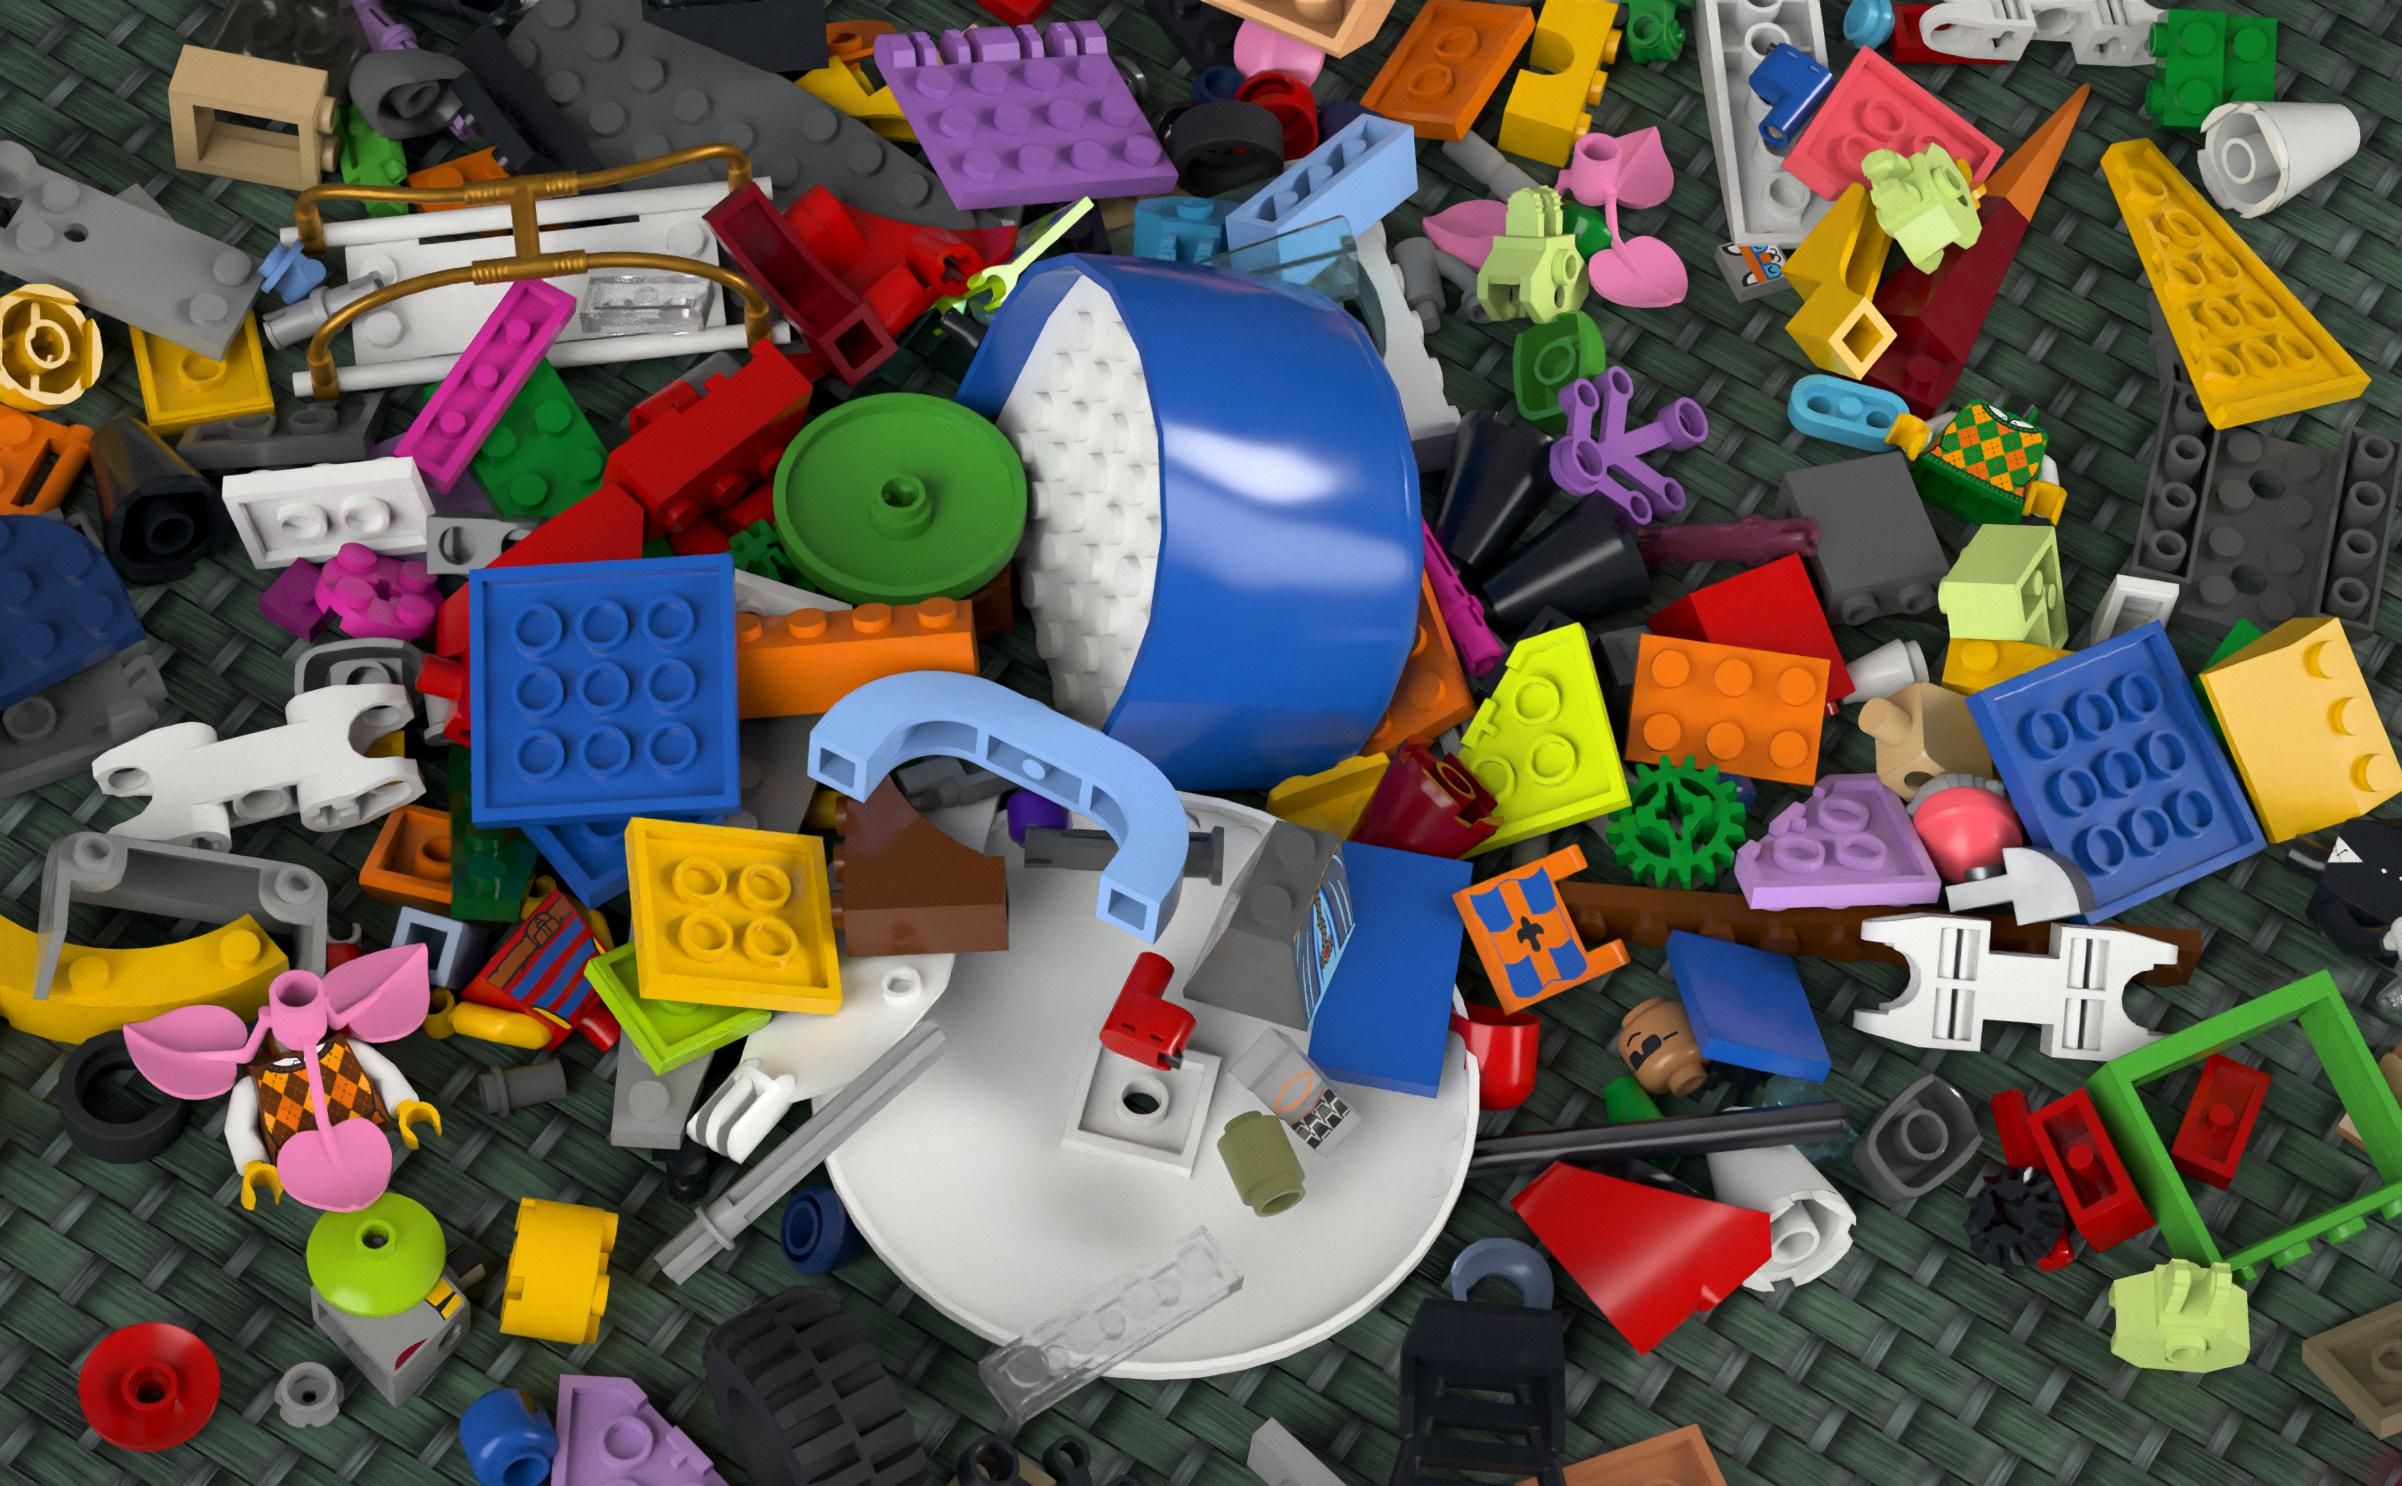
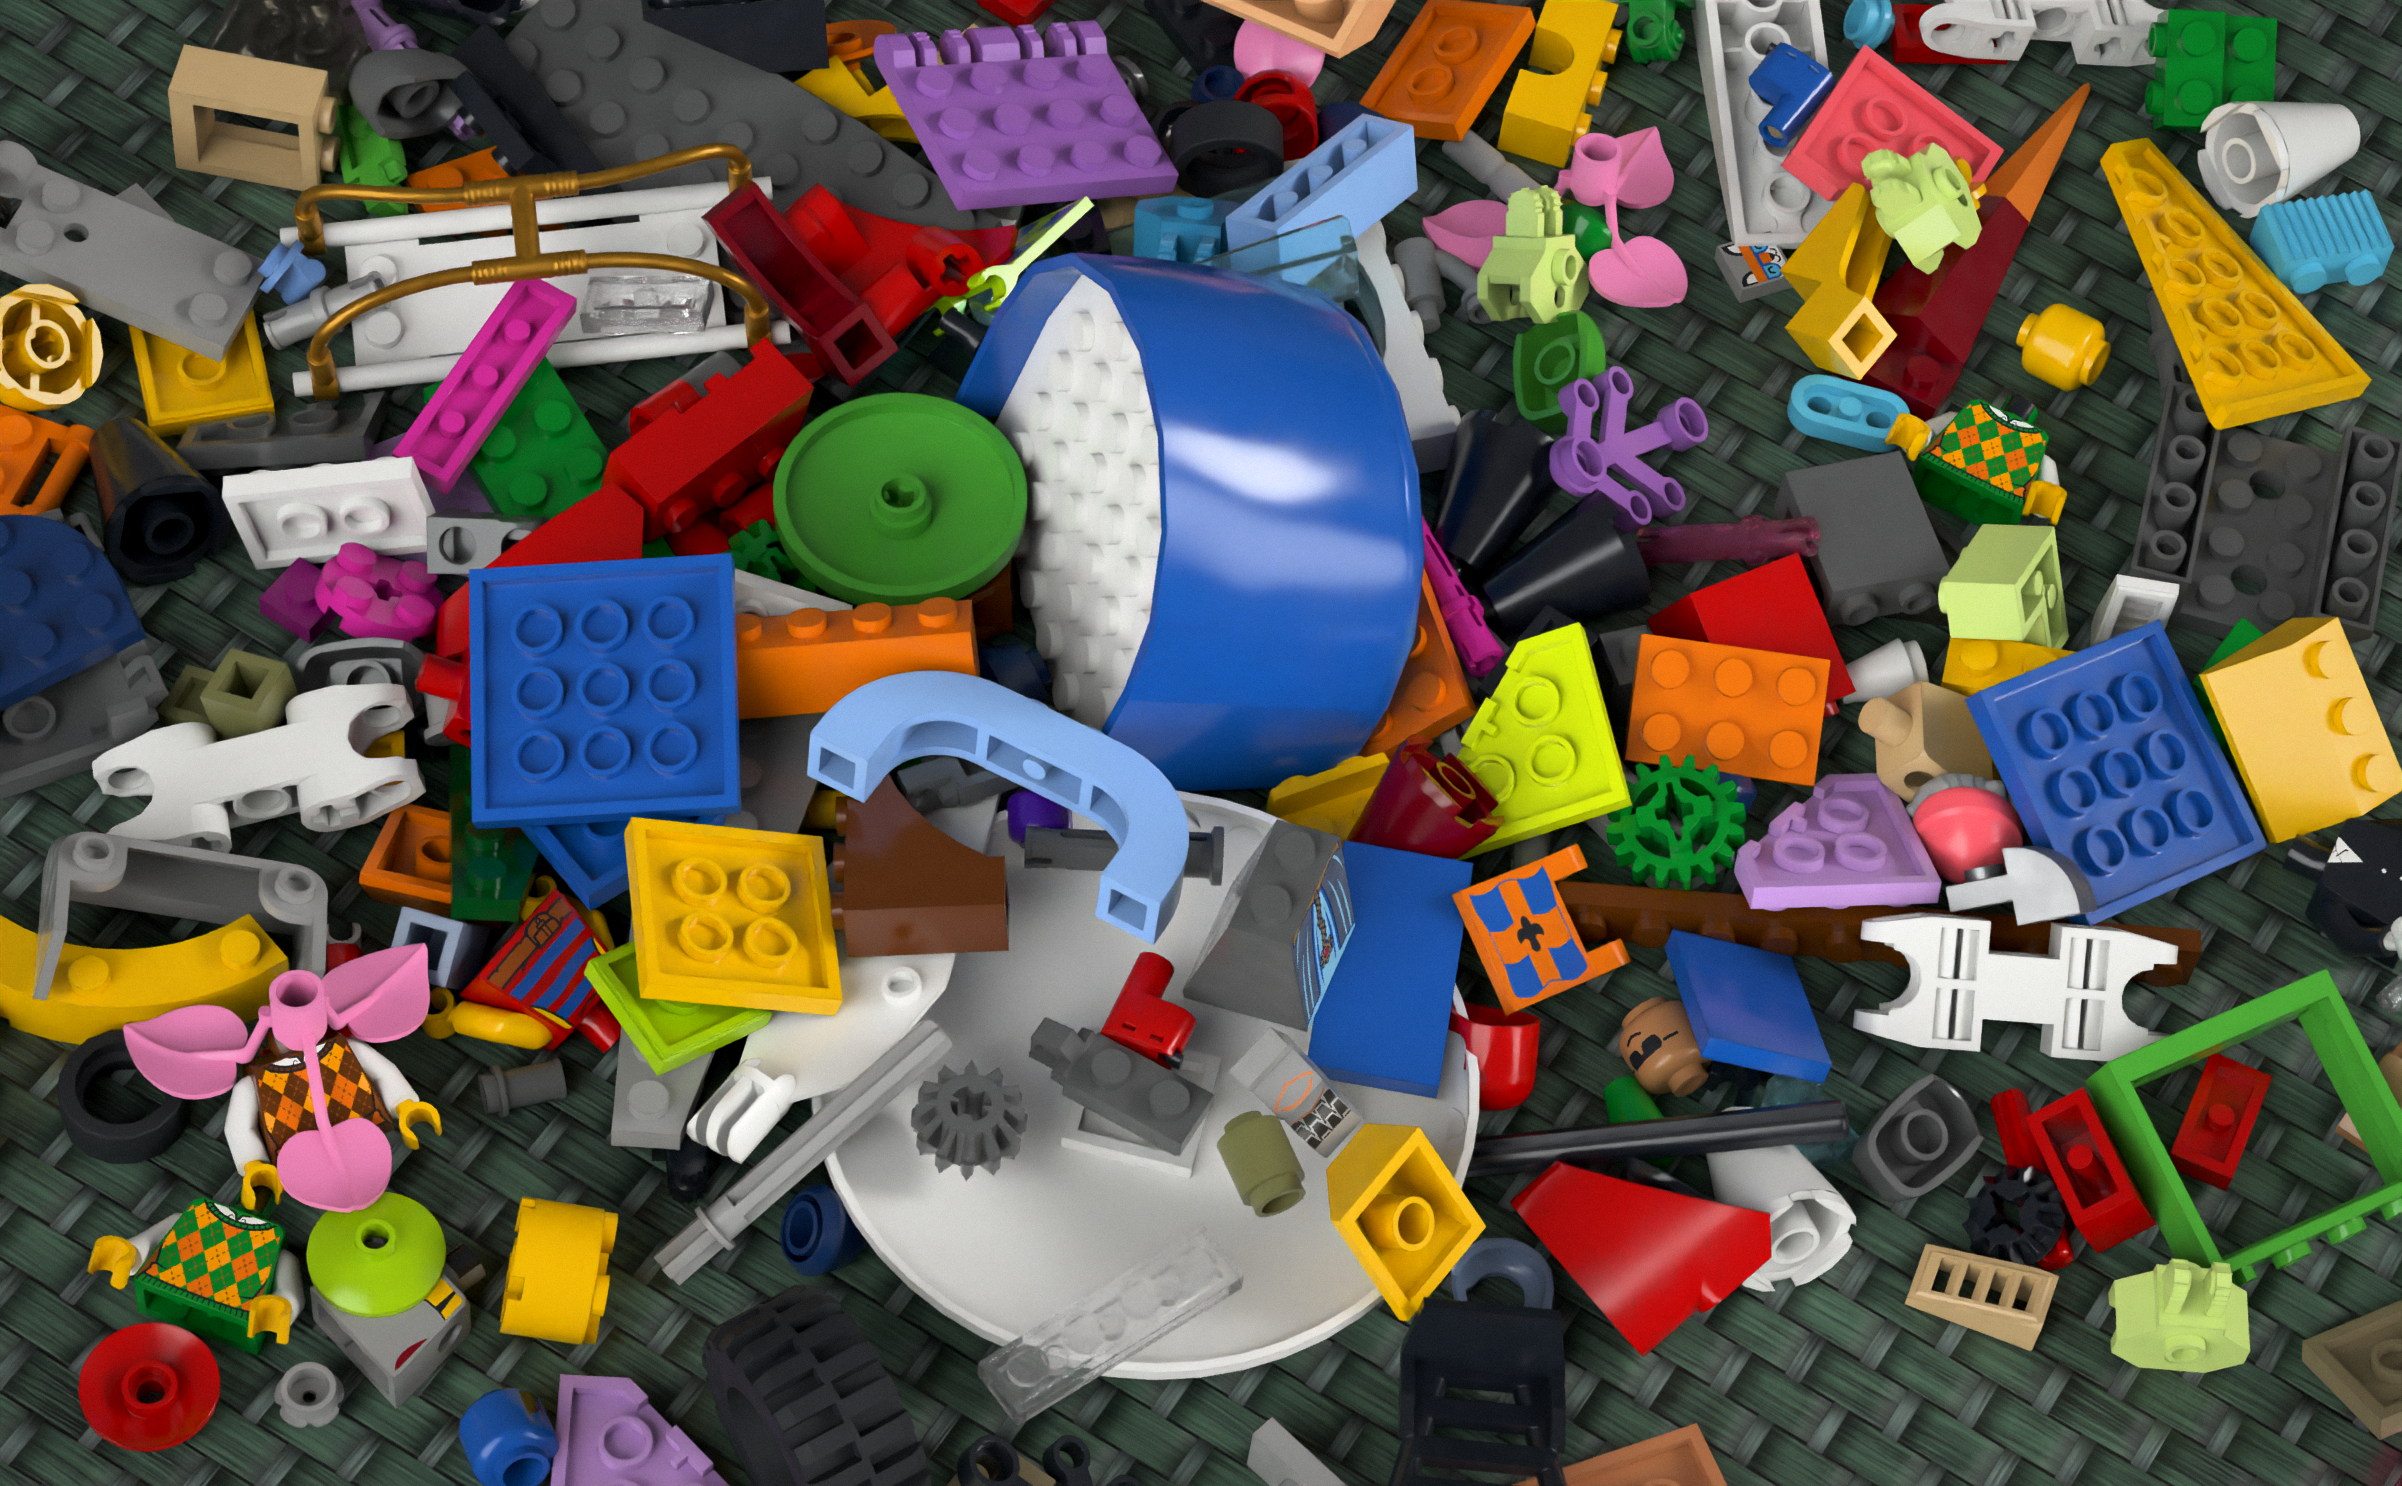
none -> torso [87,1185,305,1356]
none -> olive brick [157,648,298,742]
none -> dark grey gear [911,1060,1028,1181]
none -> dark blue cone [978,642,1053,703]
none -> dark grey hinge [1029,1017,1215,1156]
none -> yellow slope [1326,1123,1486,1321]
none -> tan slope [1905,1244,2059,1351]
none -> yellow head [2016,303,2111,392]
none -> medium azure brick [2249,189,2394,294]

